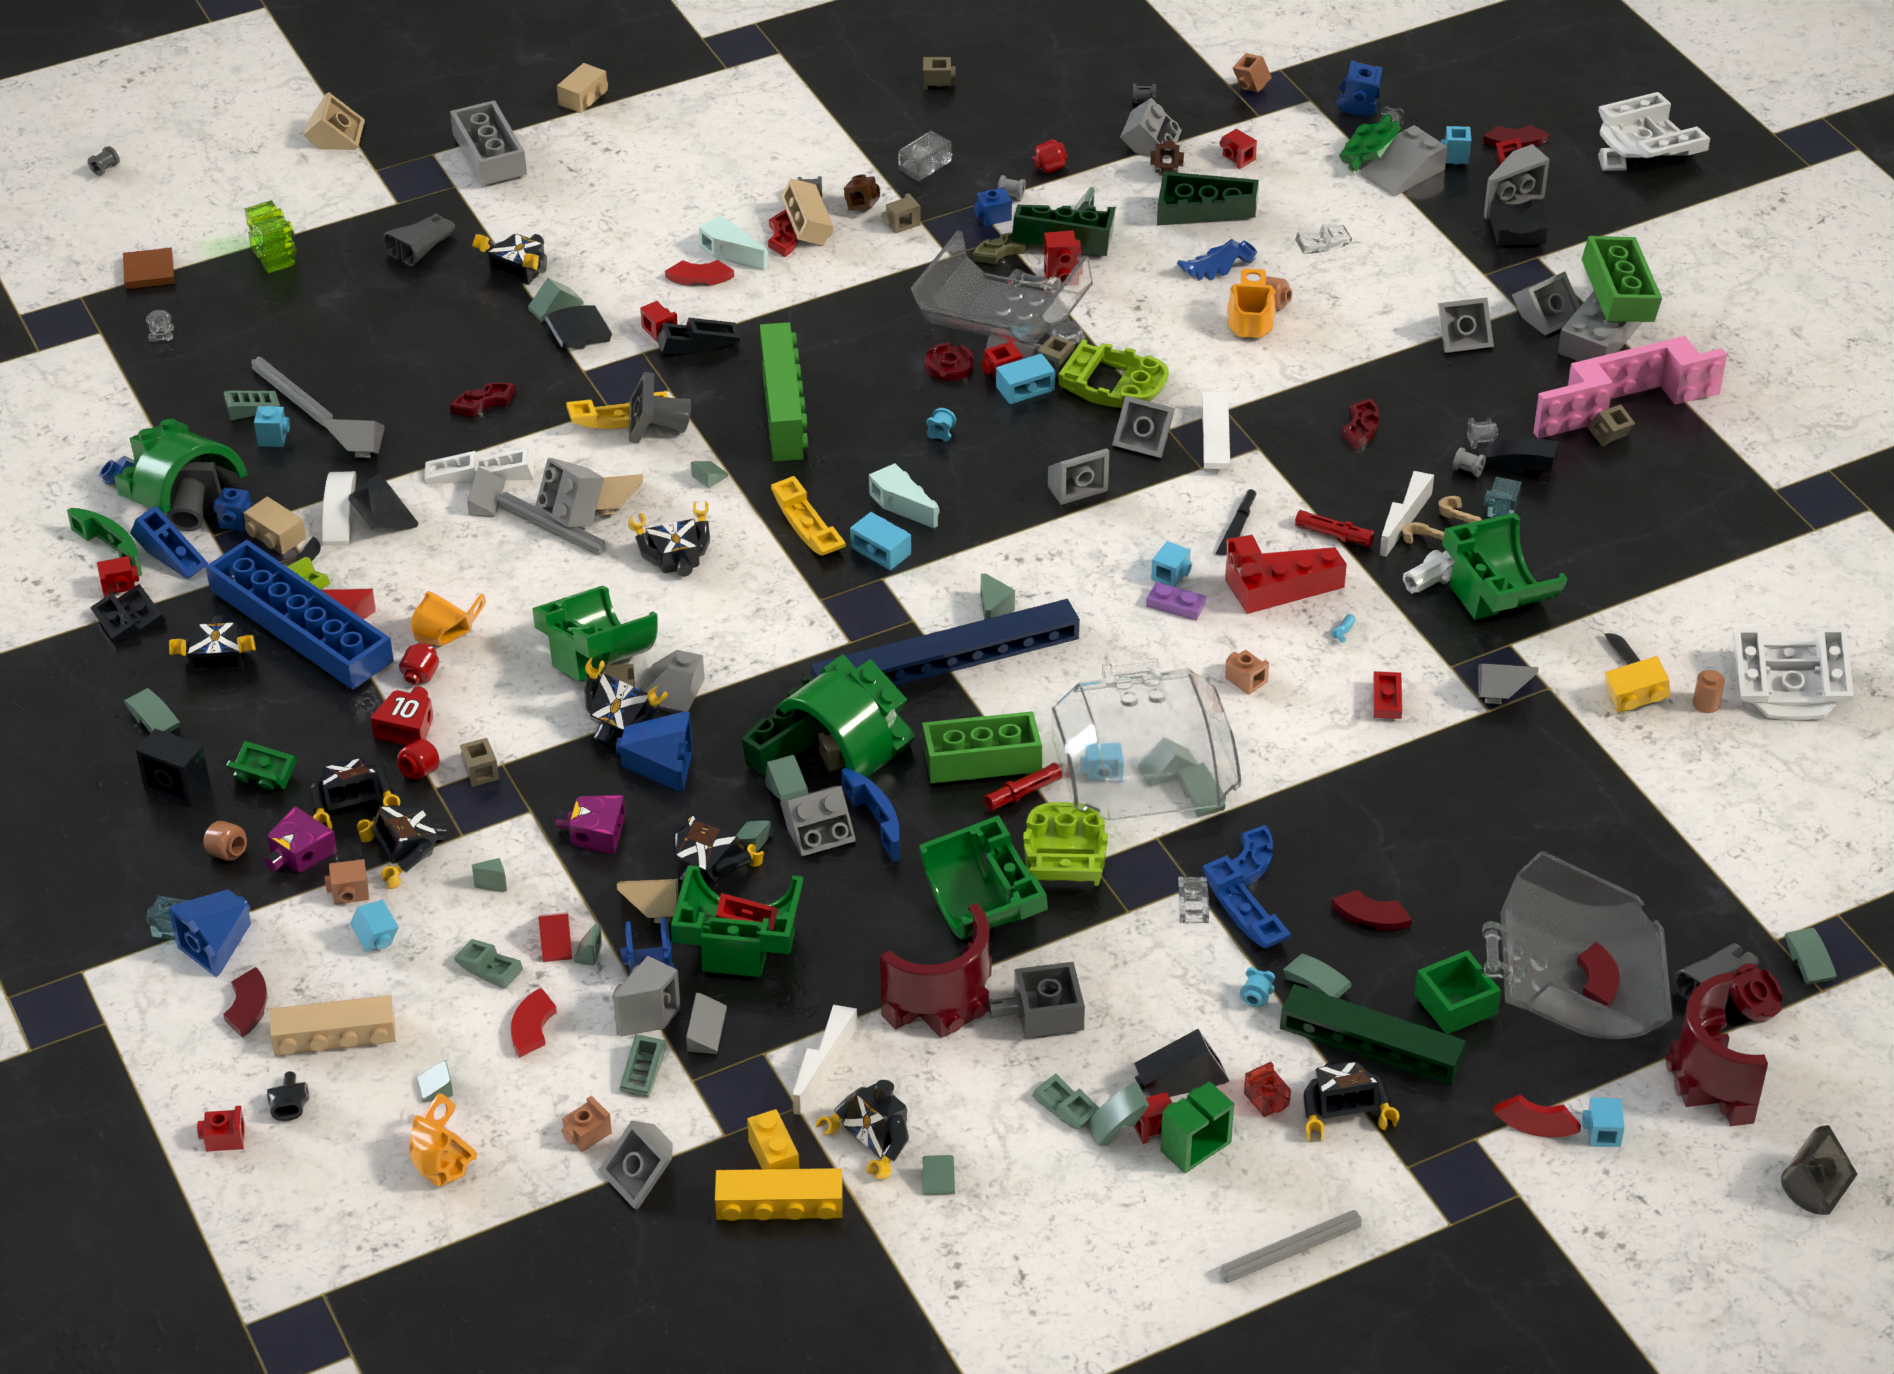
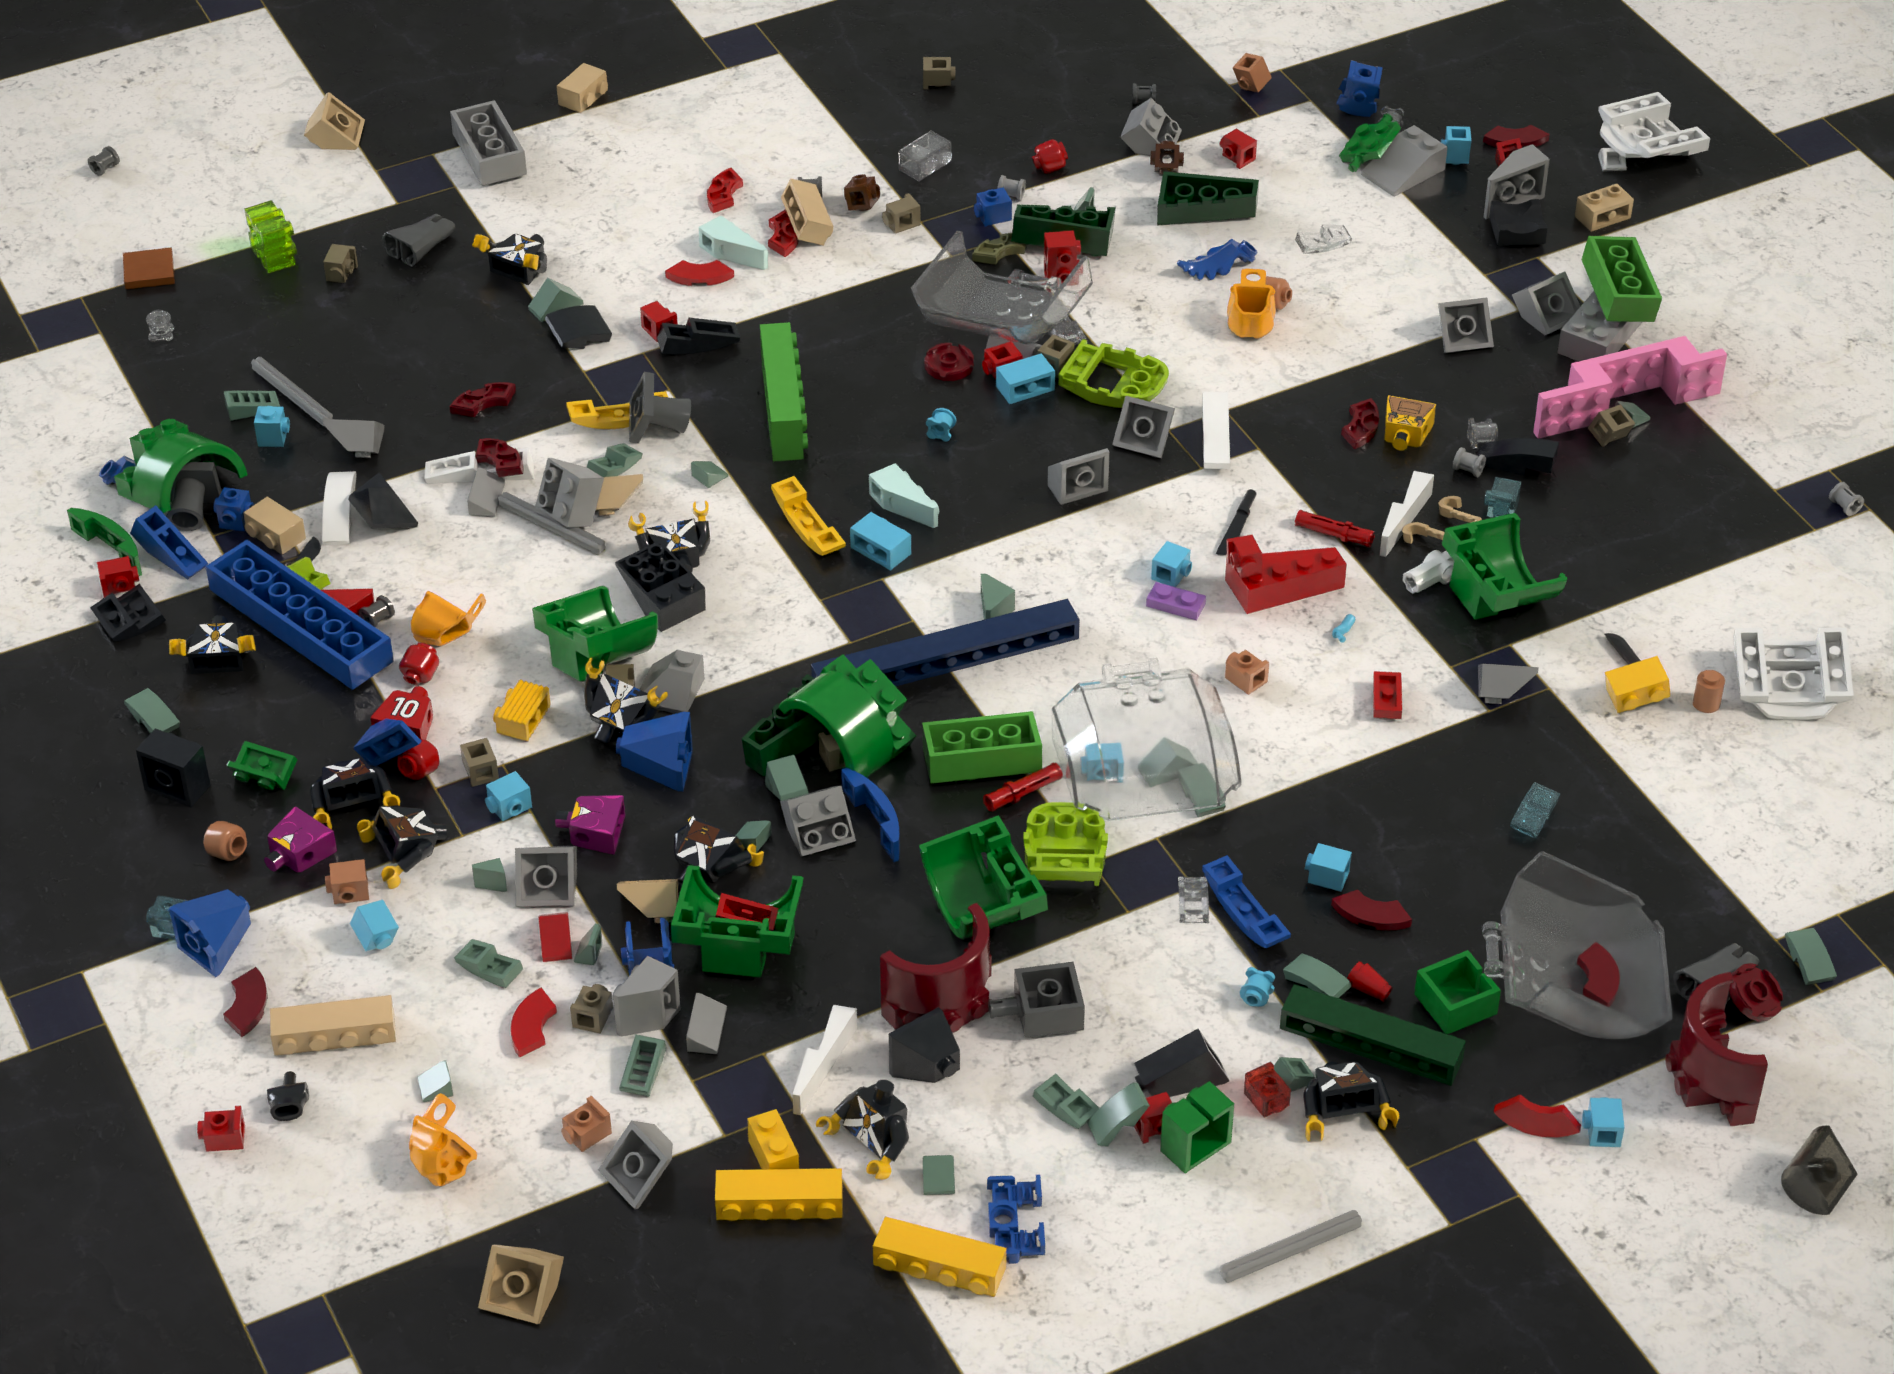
blue tile [1232,825,1273,886] -> none
none -> dark tan brick [323,244,358,283]
none -> blue slope [353,719,421,766]
none -> dark grey bush [358,595,395,628]
none -> dark red tile [475,438,524,477]
none -> tan slope [478,1245,564,1324]
none -> medium azure brick [485,771,532,821]
none -> yellow brick [493,679,551,741]
none -> light grey slope [515,846,577,906]
none -> dark tan brick [570,984,613,1034]
none -> sand green slope [587,443,643,477]
none -> black slope [615,541,706,632]
none -> red tile [707,167,743,213]
none -> yellow brick [873,1216,1007,1297]
none -> black slope [888,1007,960,1083]
none -> blue piece [987,1174,1045,1264]
none -> sand green slope [1270,1057,1315,1093]
none -> medium azure brick [1305,843,1352,892]
none -> red cone [1347,961,1393,1002]
none -> torso [1384,395,1436,450]
none -> clear light blue slope [1510,782,1560,839]
none -> tan brick [1575,184,1634,232]
none -> sand green slope [1615,401,1650,428]
none -> light grey bush [1829,482,1864,516]

